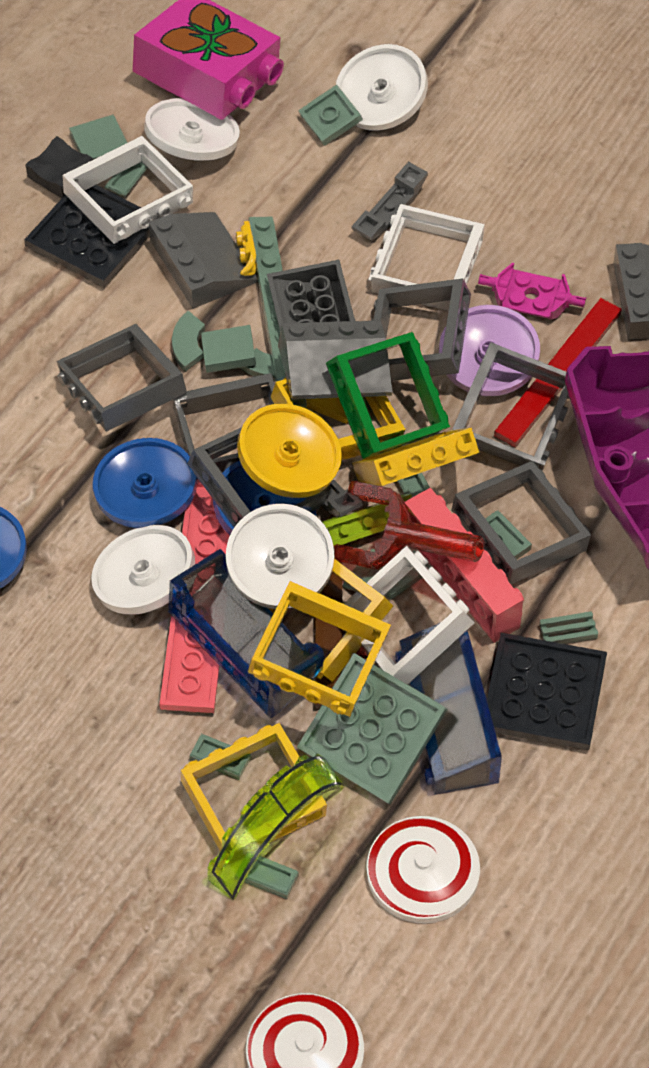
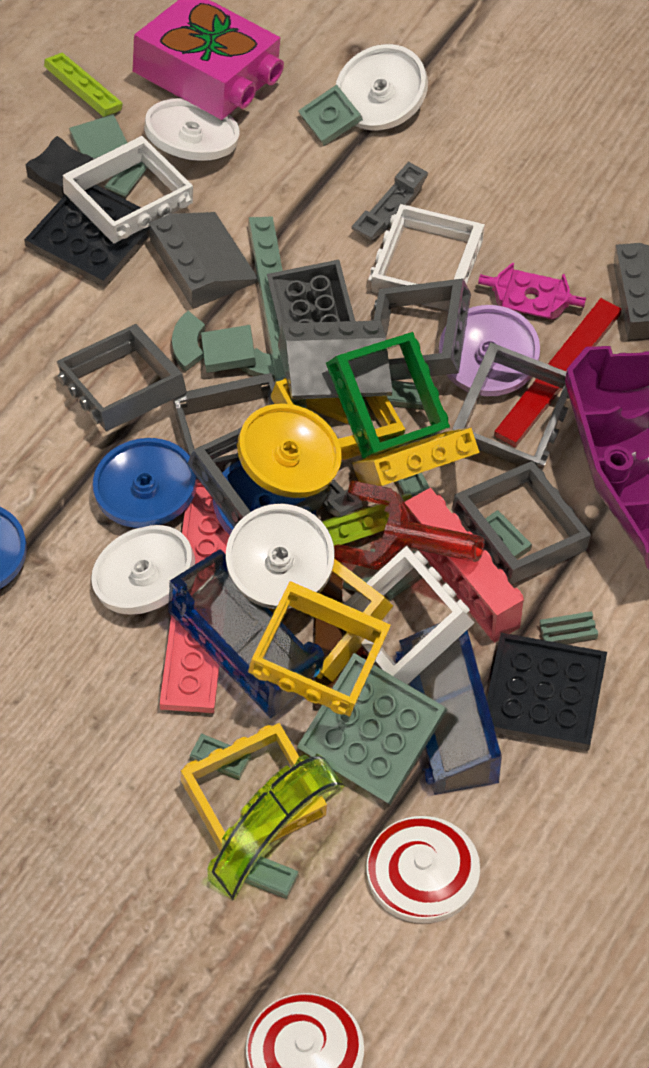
yellow piece [236,221,256,276] -> none
none -> lime plate [44,52,123,117]
none -> sand green tile [387,380,424,410]

